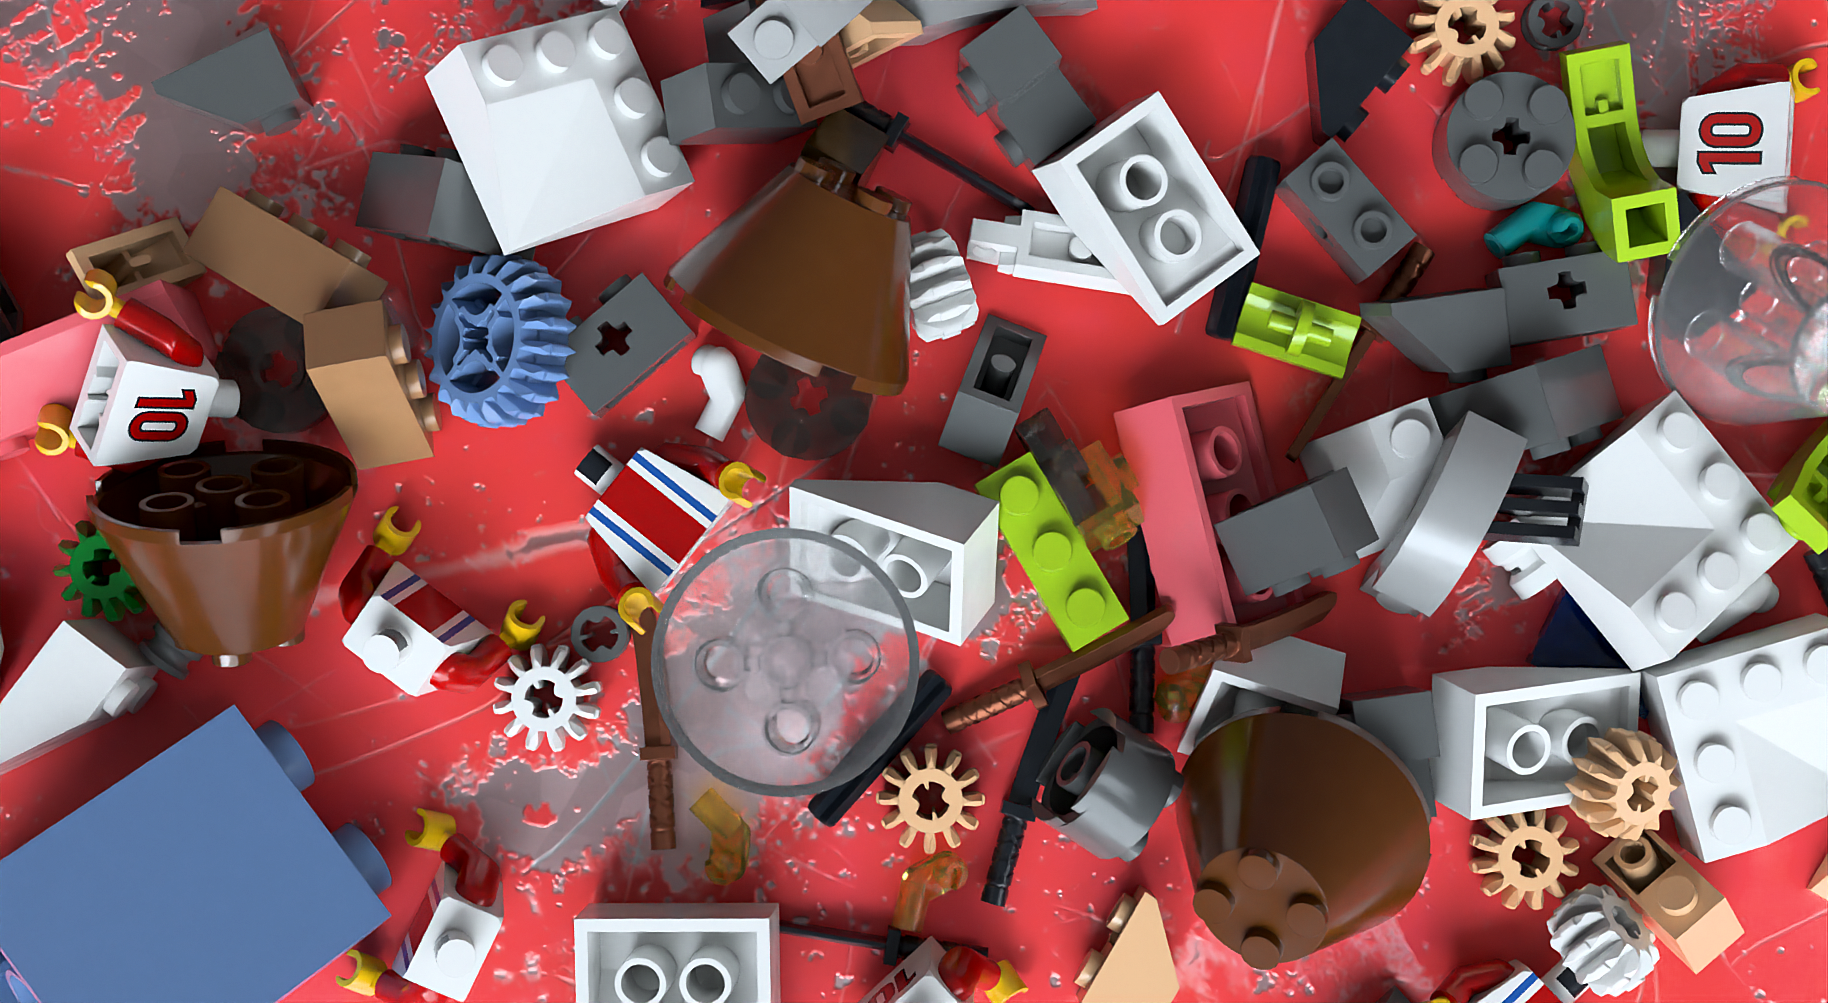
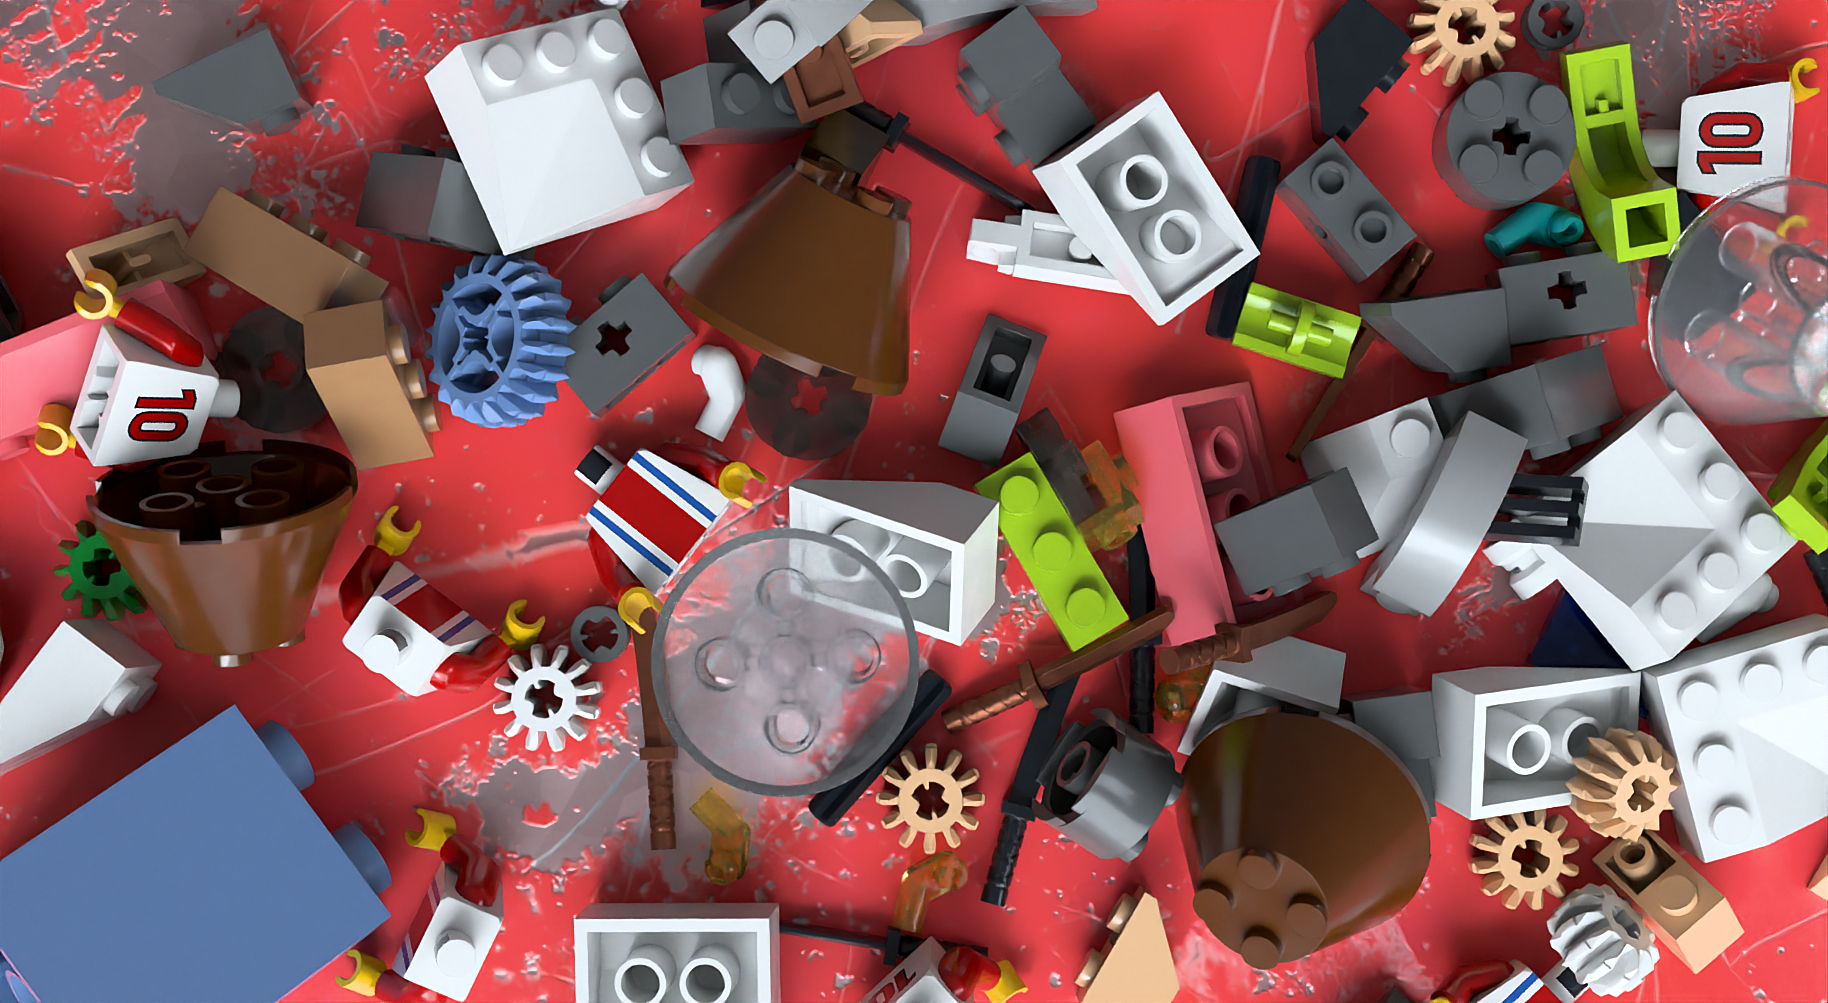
dark grey bush [138,620,204,680] -> none
white gear [910,229,979,342] -> none

